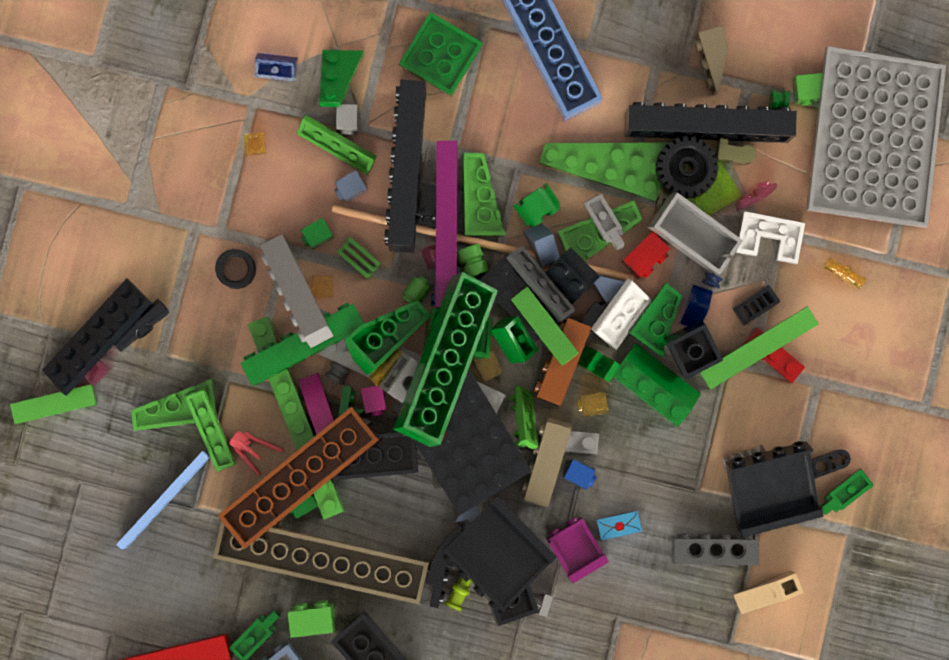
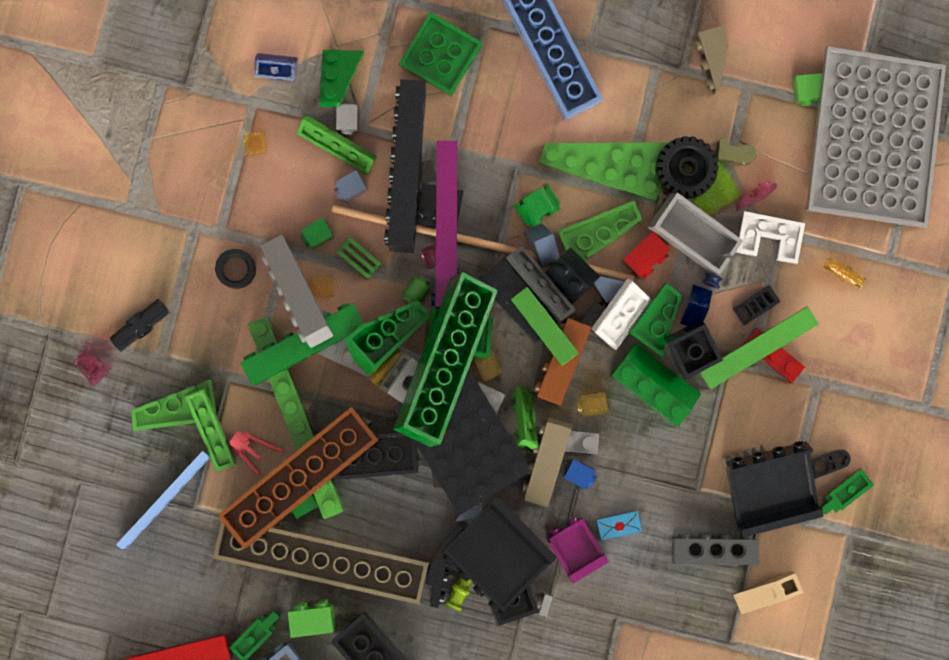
bright green tile [10,384,97,424] -> none
black plate [42,278,152,396] -> none
dark pink slope [299,373,335,435] -> none
dark grey wheel [325,361,350,385] -> none
green slope [338,385,365,417] -> none
dark pink brick [361,385,387,417] -> none
bright green wheel [457,244,489,278] -> none
bright green wing [462,153,505,236] -> none
green brick [490,316,539,364] -> none
green slope [577,346,620,382] -> none
light grey hinge [583,194,624,251] -> none
black brick [624,102,797,143] -> none
green wheel [769,90,790,110] -> none

